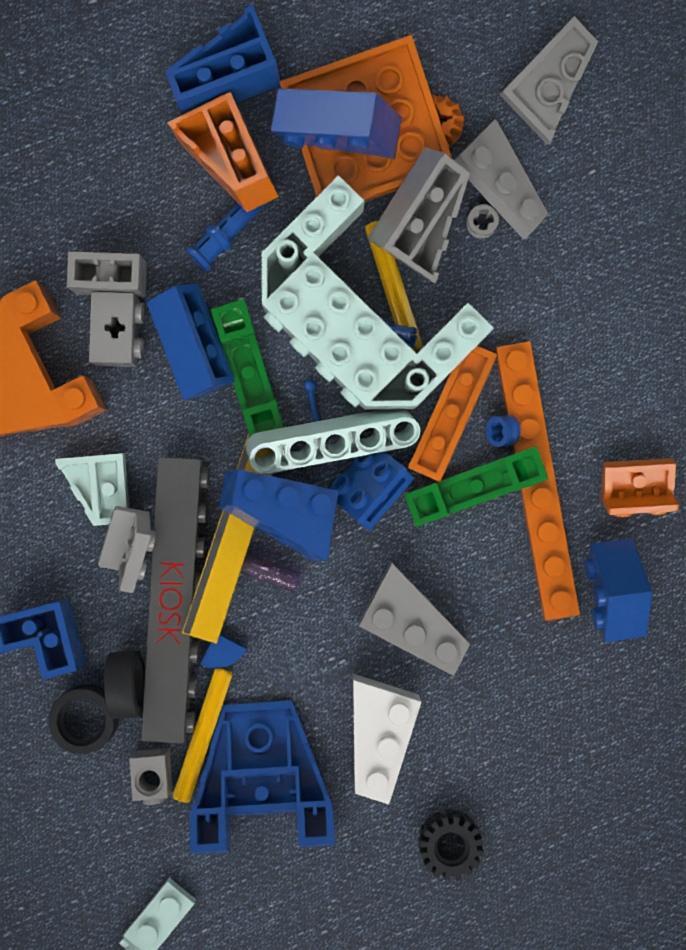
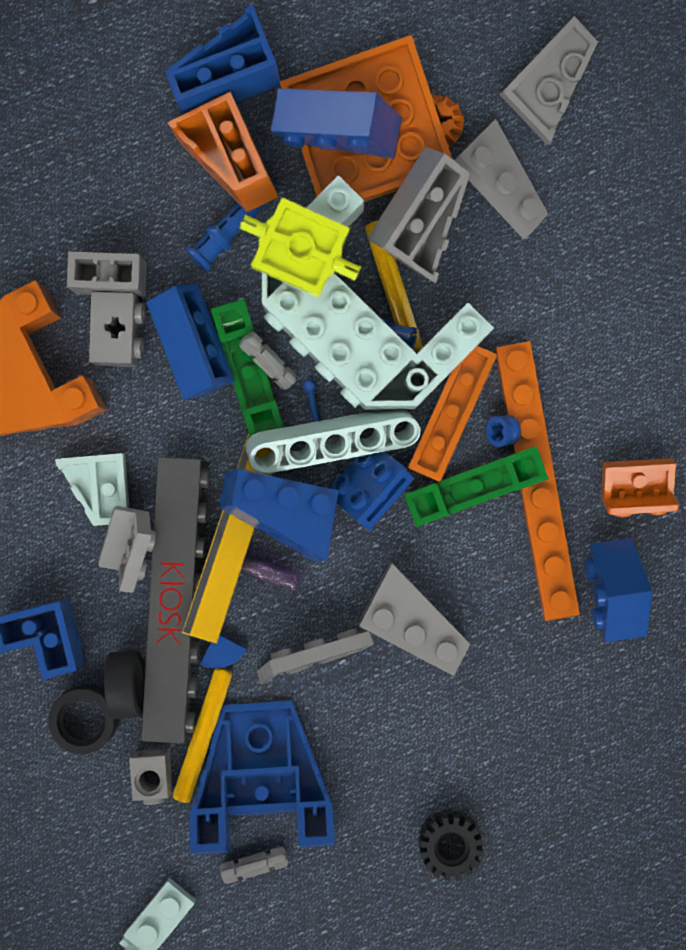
white wedge [353,674,421,804] -> none
light grey bush [466,204,499,239] -> none
none -> light grey axle [220,846,289,884]
none -> light grey axle [239,332,297,390]
none -> neon yellow plate [240,198,361,298]
none -> light grey wing [257,629,373,684]

